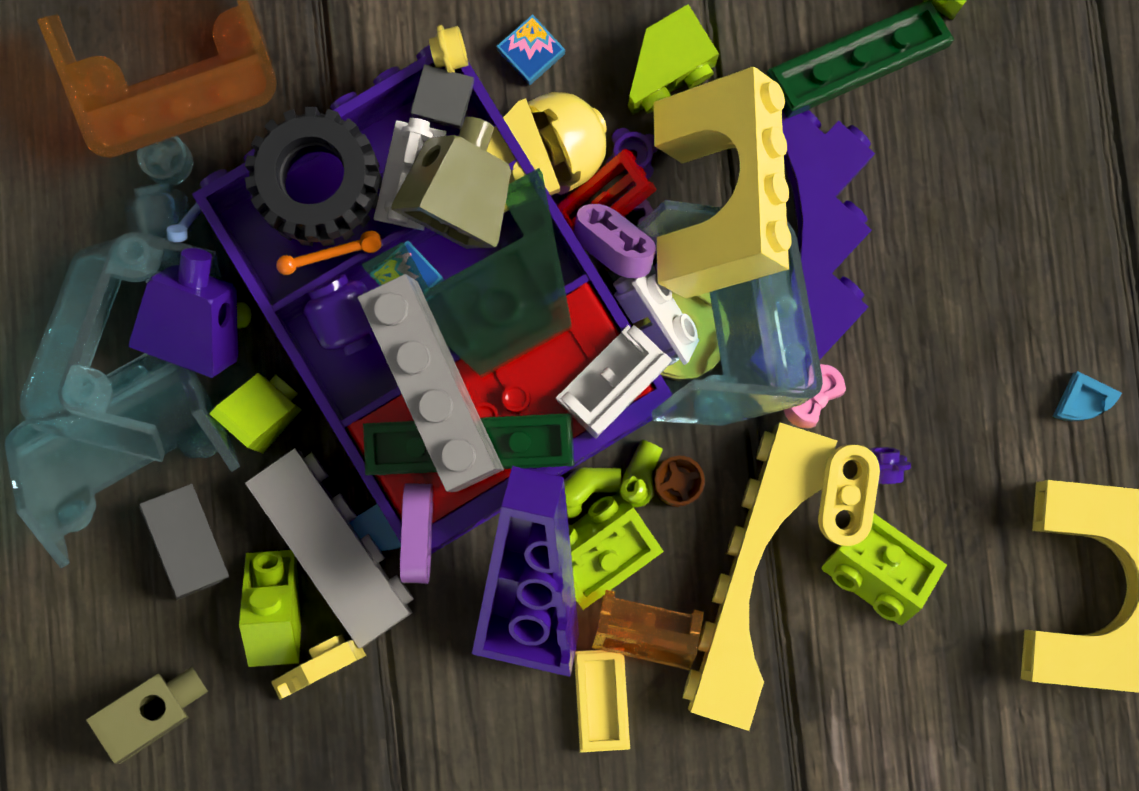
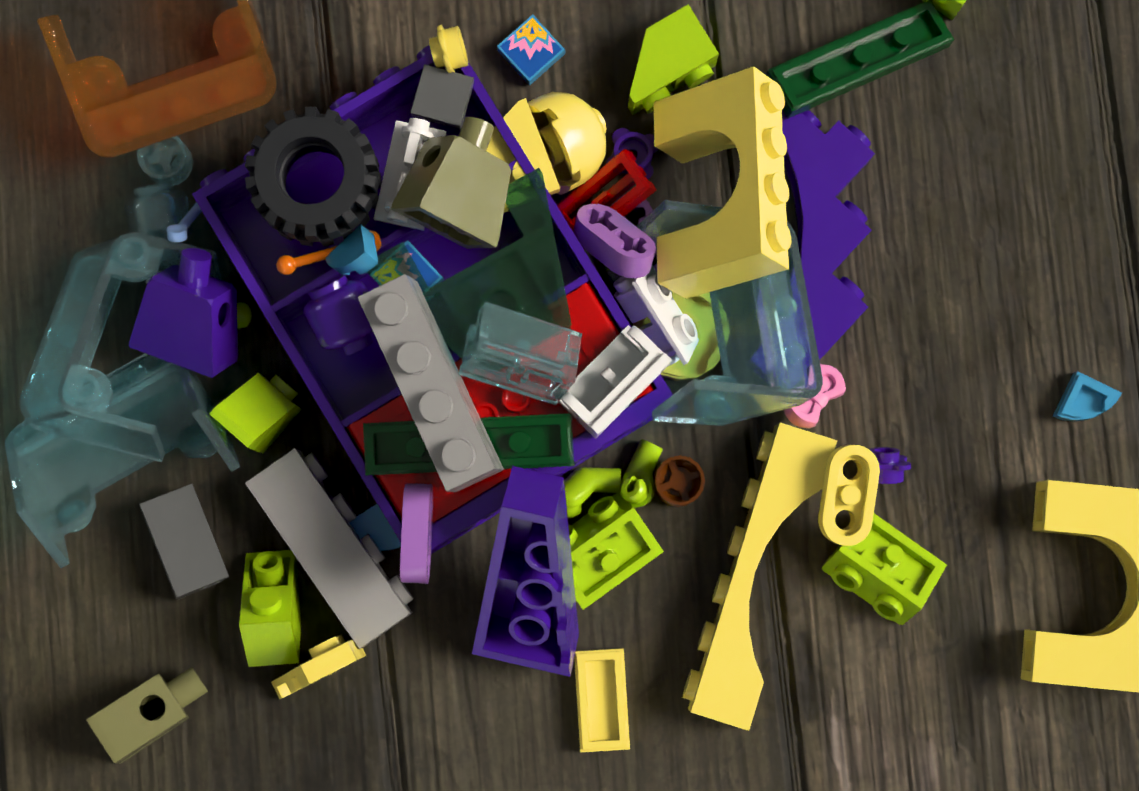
clear orange hinge [592,590,704,670] -> none
none -> dark azure tile [326,224,378,276]
none -> clear light blue hinge [459,302,582,405]

